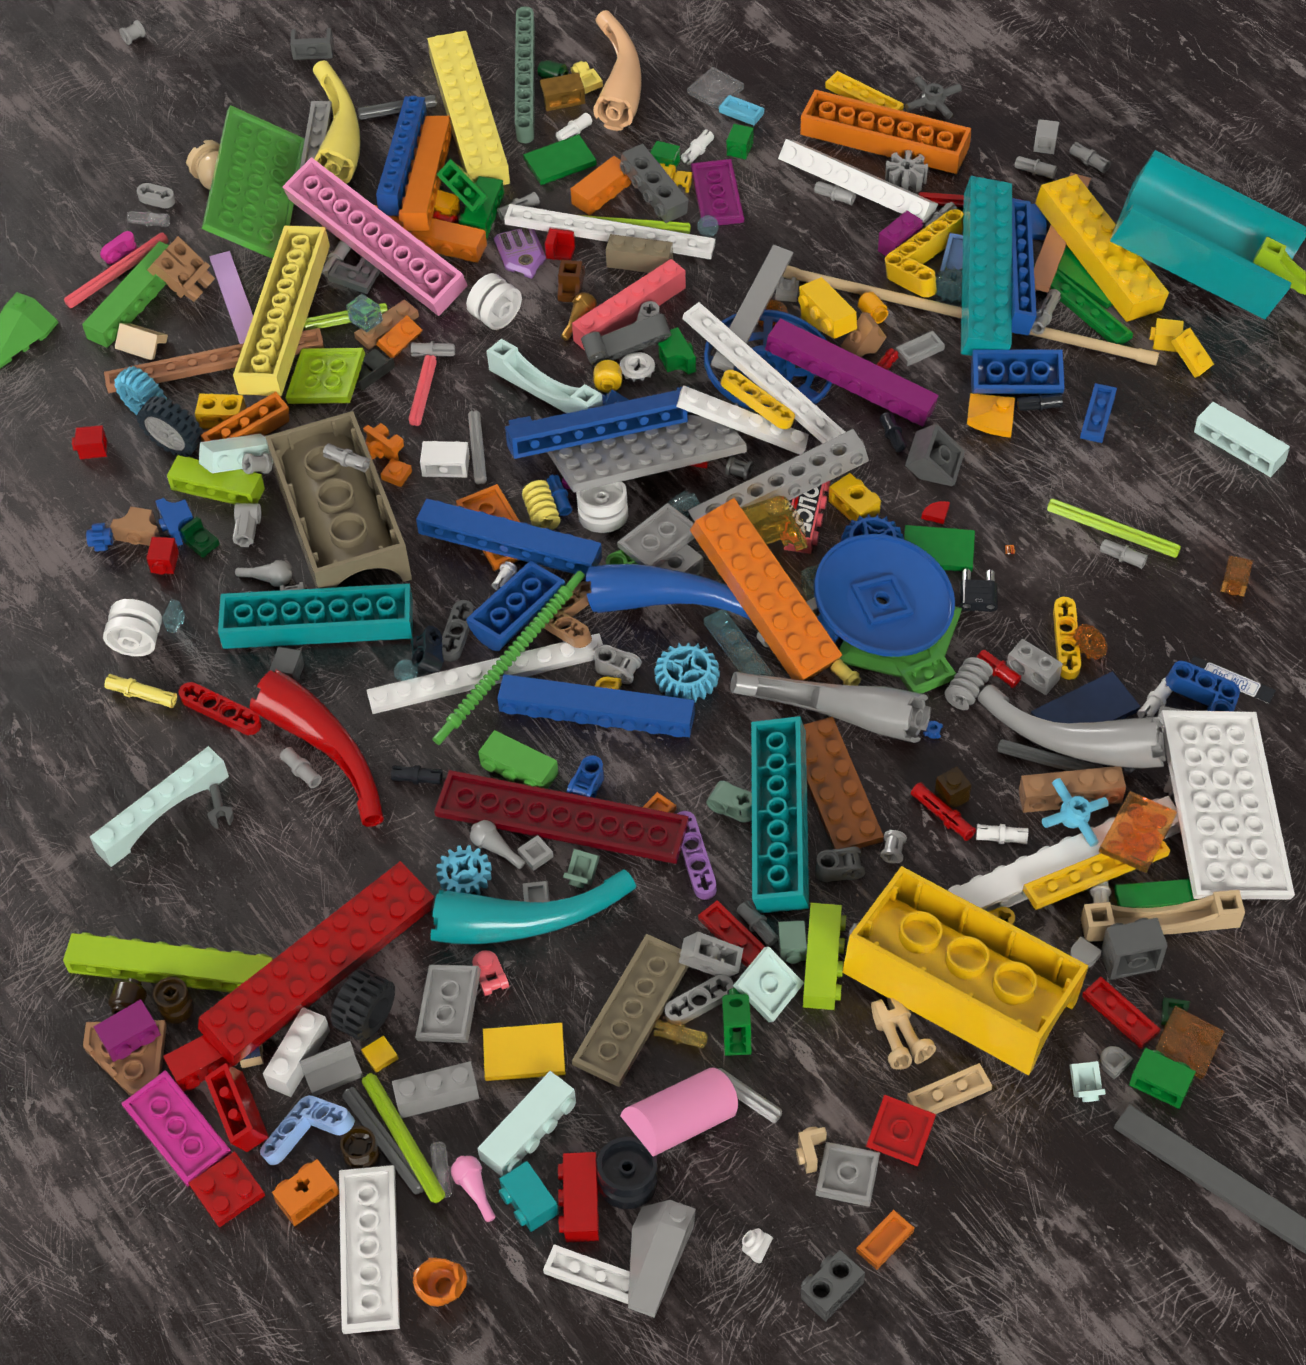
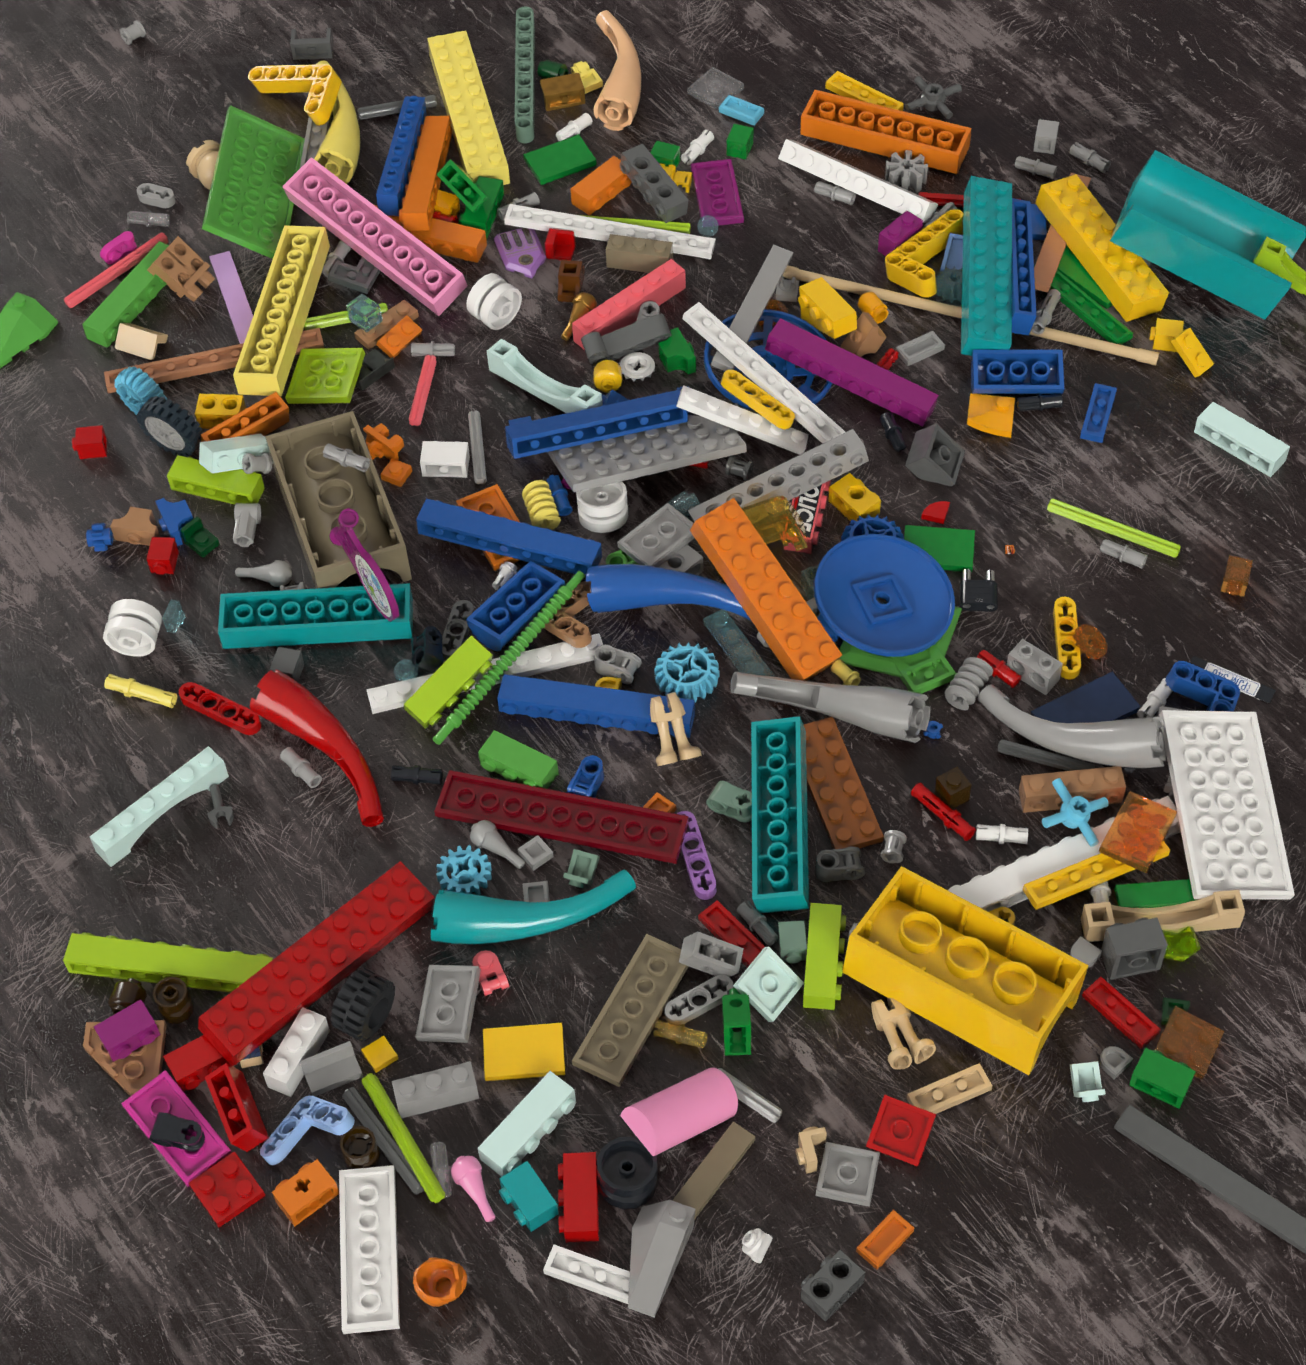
none -> black piece [149,1112,205,1152]
none -> yellow beam [248,64,342,126]
none -> magenta piece [329,508,399,621]
none -> lime brick [404,636,493,729]
none -> tan piece [650,692,702,766]
none -> dark tan tile [672,1122,755,1220]
none -> clear neon green bracket [1162,926,1201,962]

